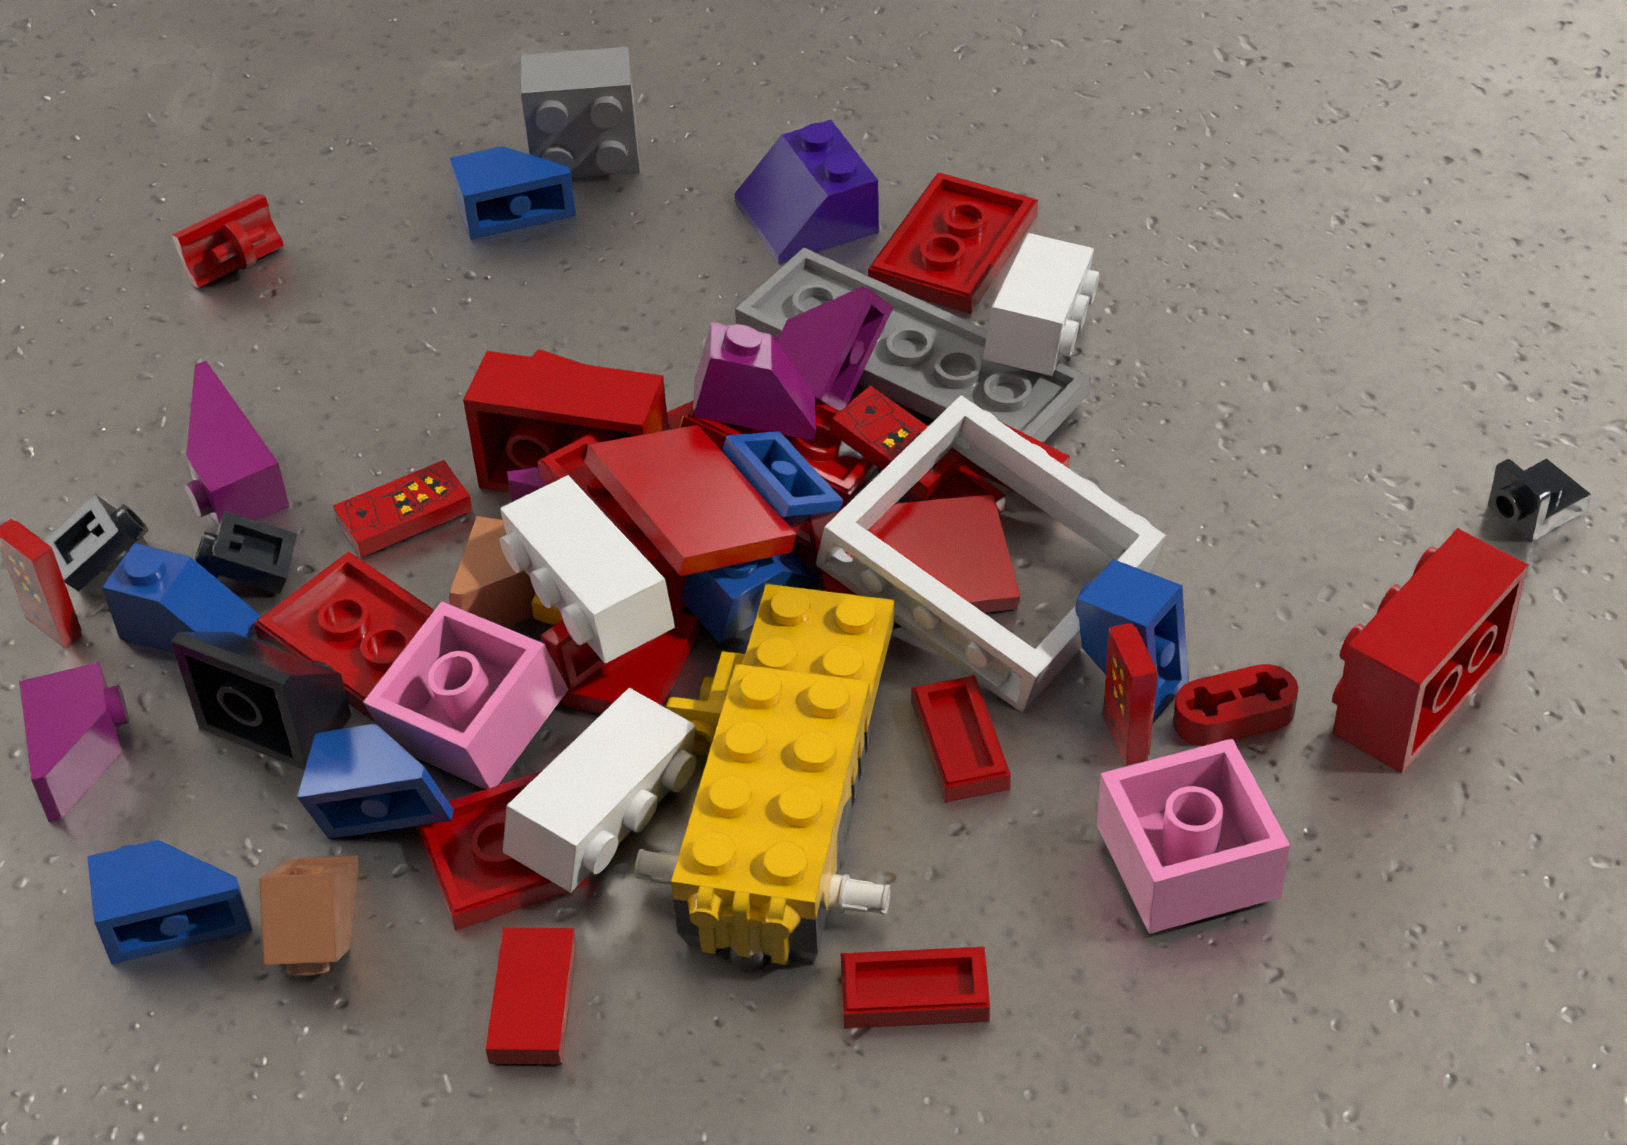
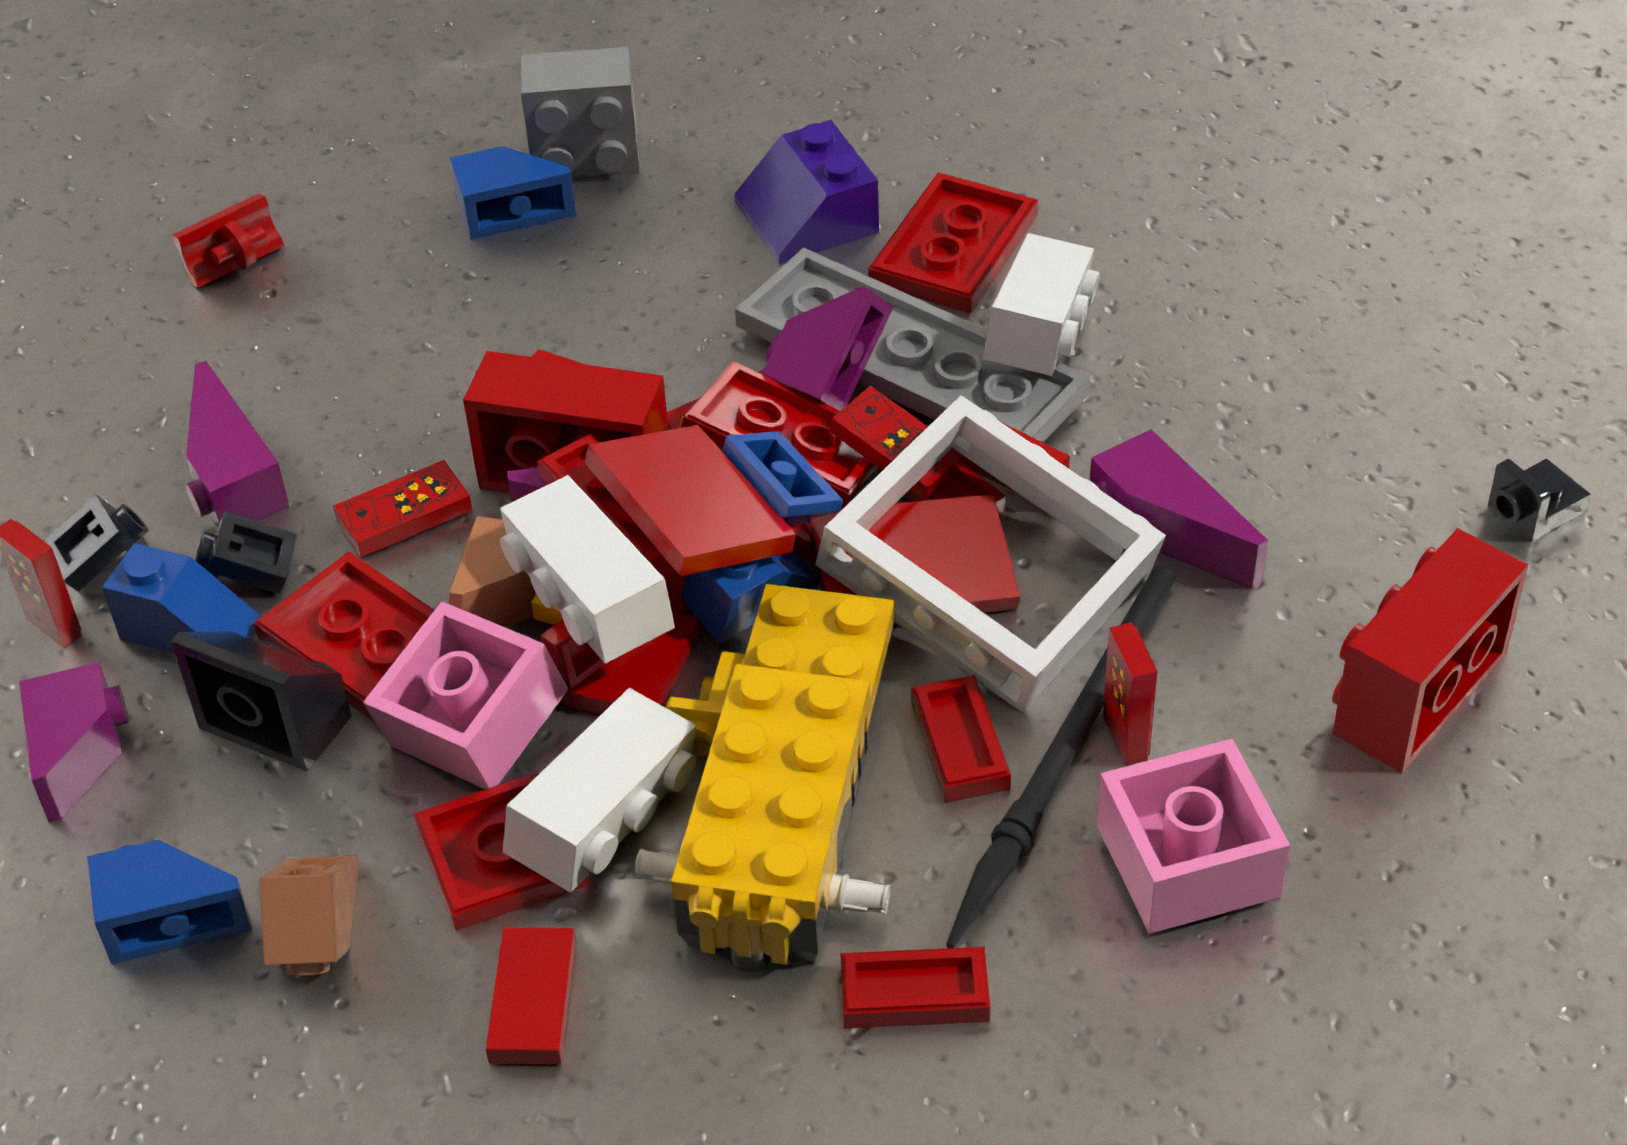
blue slope [297,723,454,839] -> none
magenta slope [693,322,816,441] -> none
blue slope [1075,559,1189,723] -> none
red beam [1173,664,1299,746] -> none
none -> black piece [946,565,1176,948]
none -> magenta slope [1090,429,1268,589]

